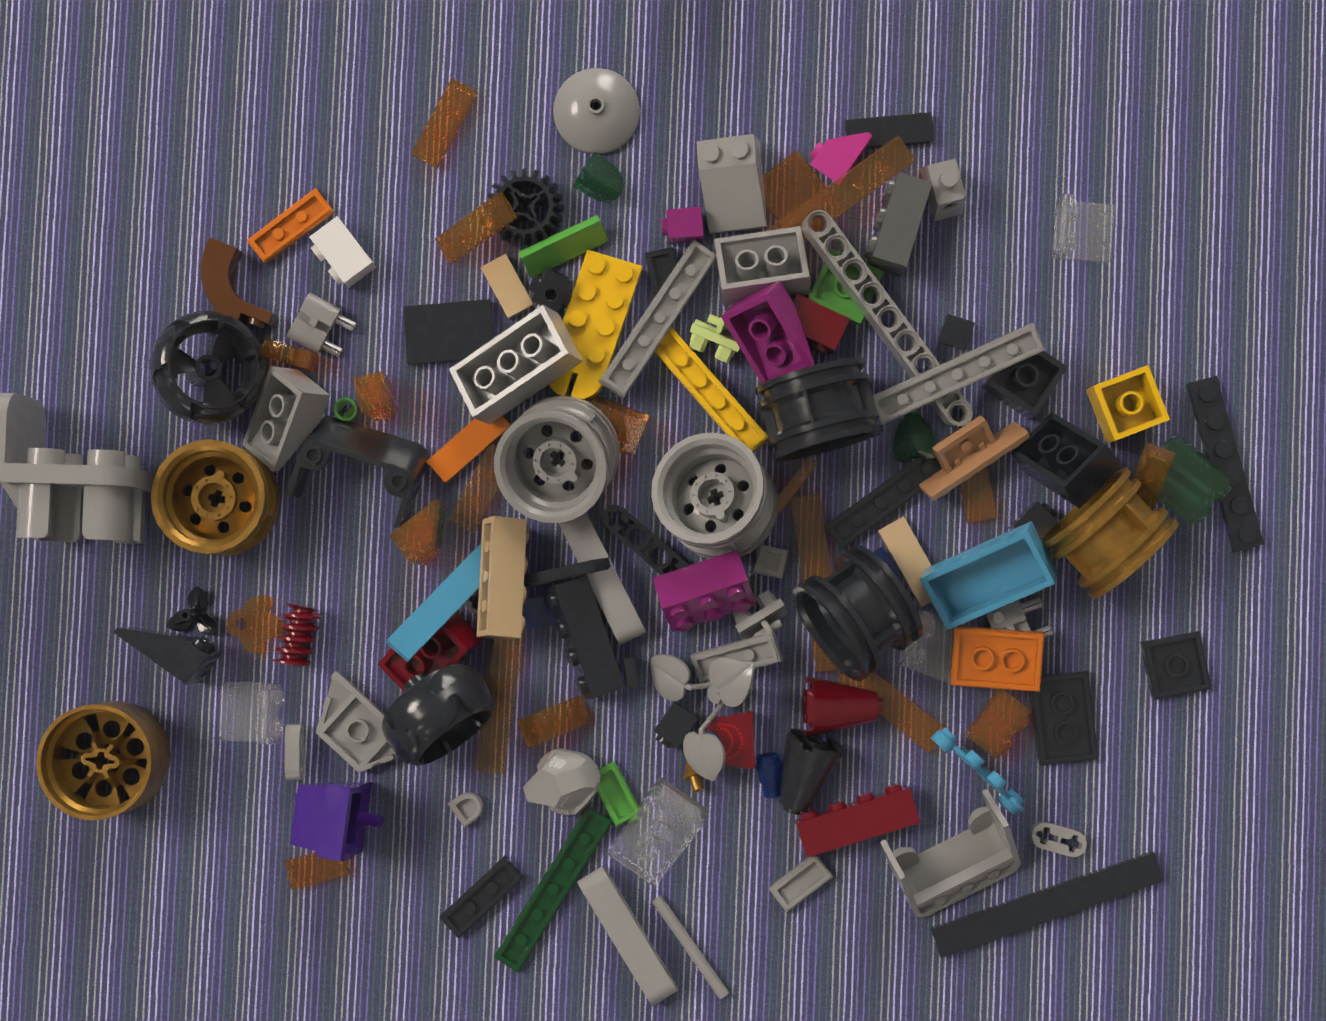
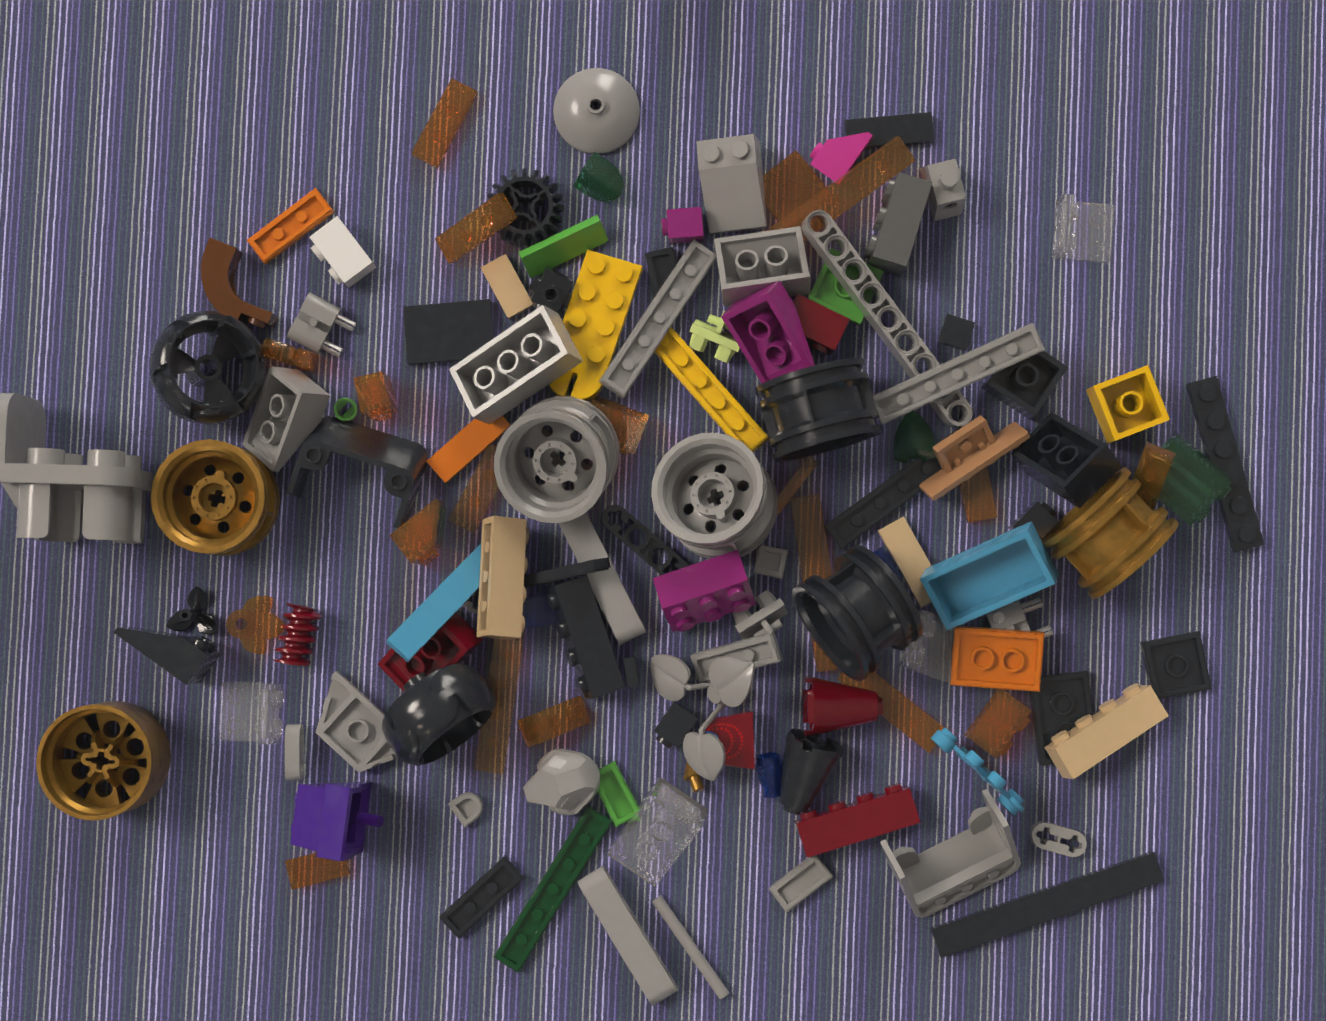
none -> tan brick [1044,683,1169,779]

